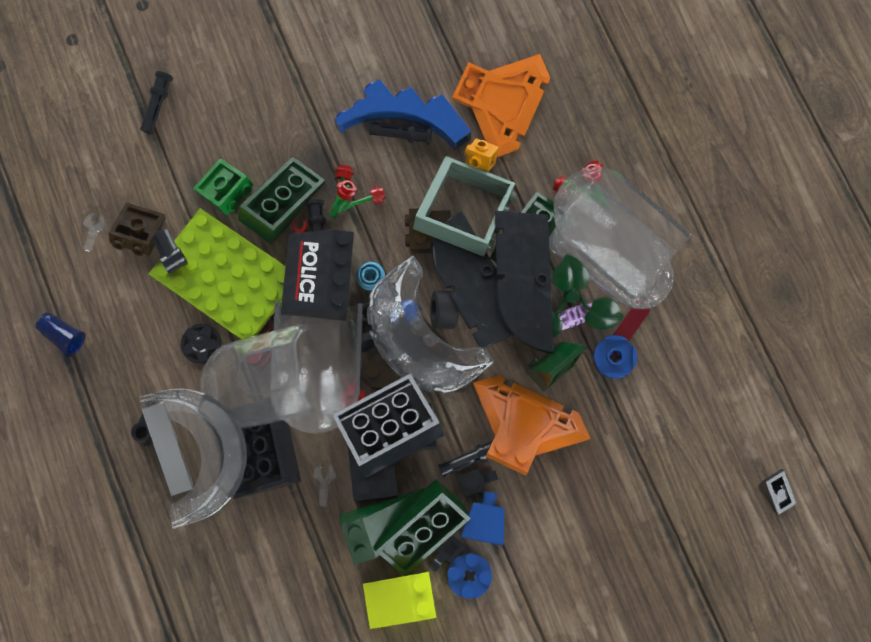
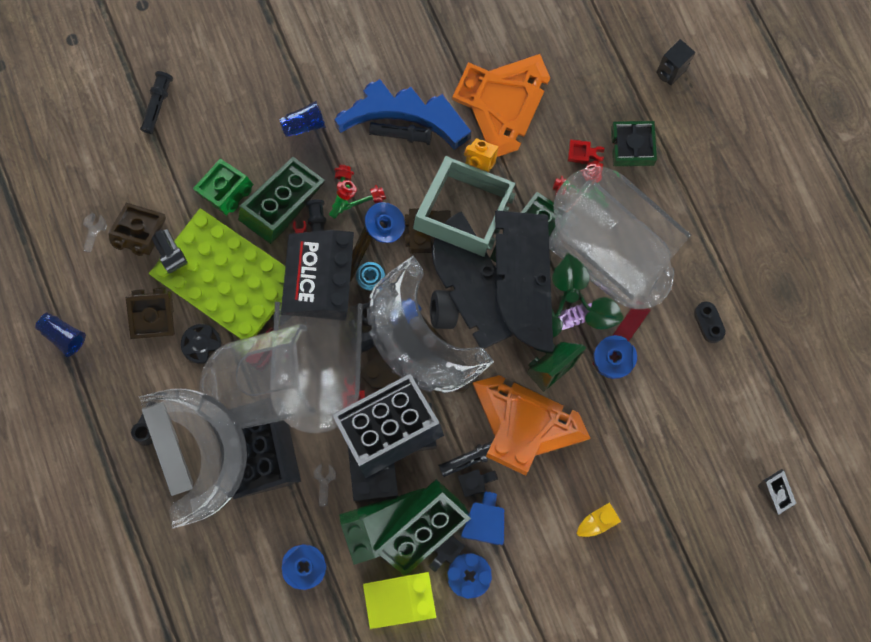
none -> dark brown plate [125,288,175,339]
none -> clear blue plant [279,100,326,137]
none -> blue plate [282,545,327,590]
none -> dark brown axle [350,226,372,282]
none -> blue dish [365,202,405,243]
none -> red plate [567,139,605,164]
none -> yellow plate [576,502,621,537]
none -> piece [611,121,657,166]
none -> black brick [656,39,696,85]
none -> black plate [694,301,726,343]

